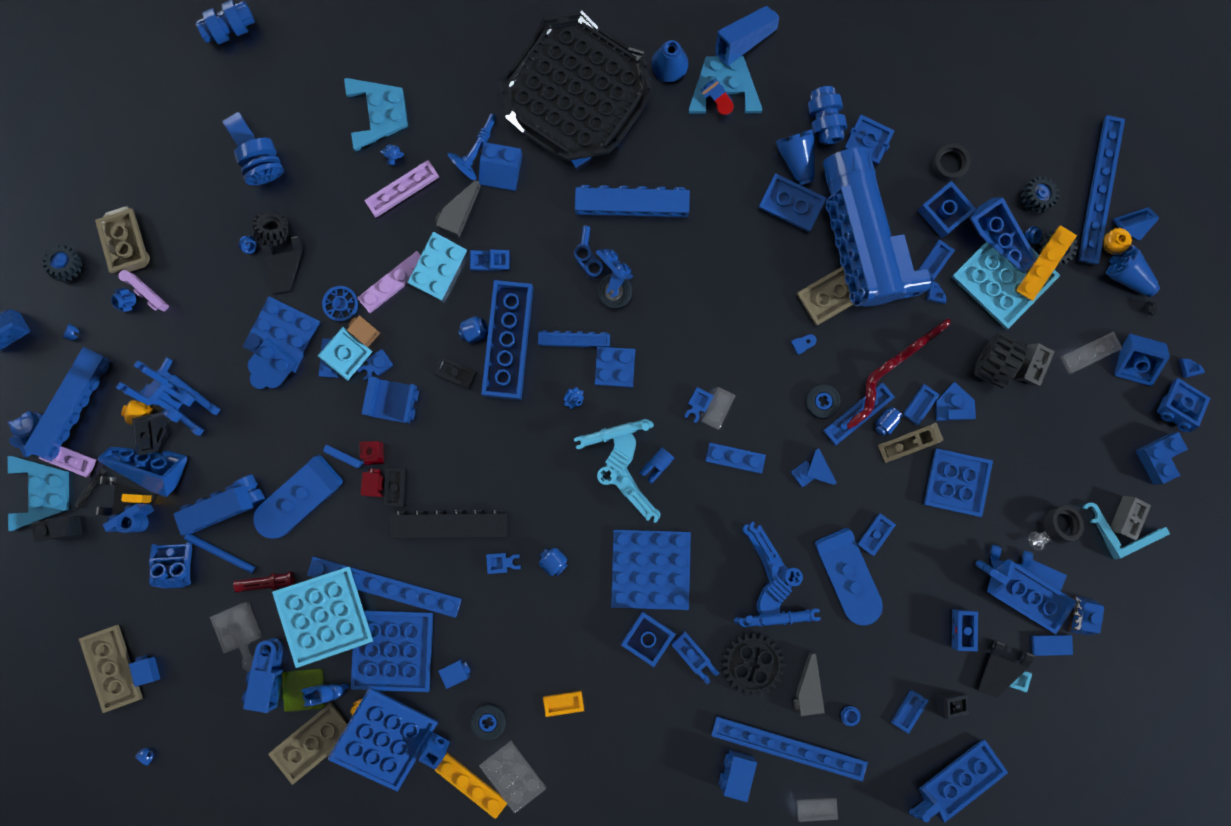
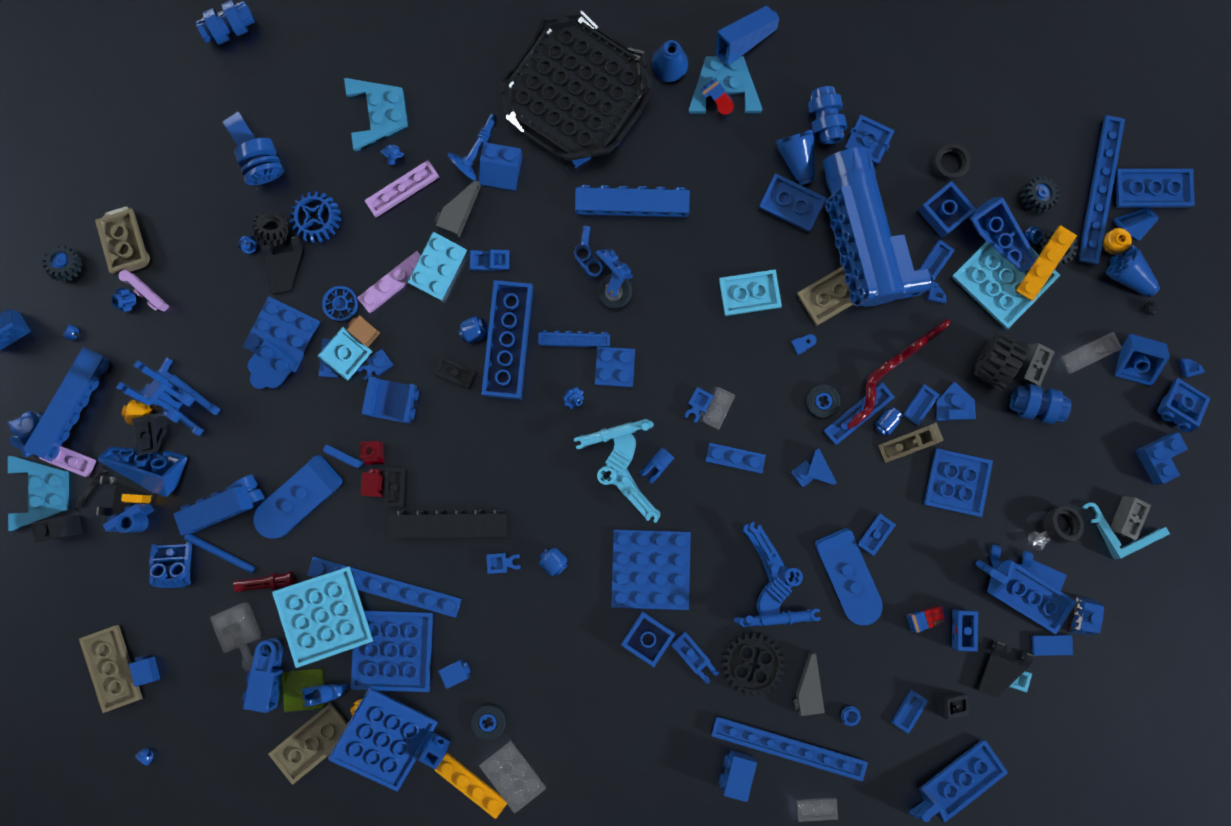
light orange tile [543,691,584,717] -> none
none -> blue gear [289,191,341,243]
none -> medium azure plate [719,269,782,316]
none -> leg [906,606,947,633]
none -> blue piece [1010,383,1071,425]
none -> blue plate [1115,169,1195,208]

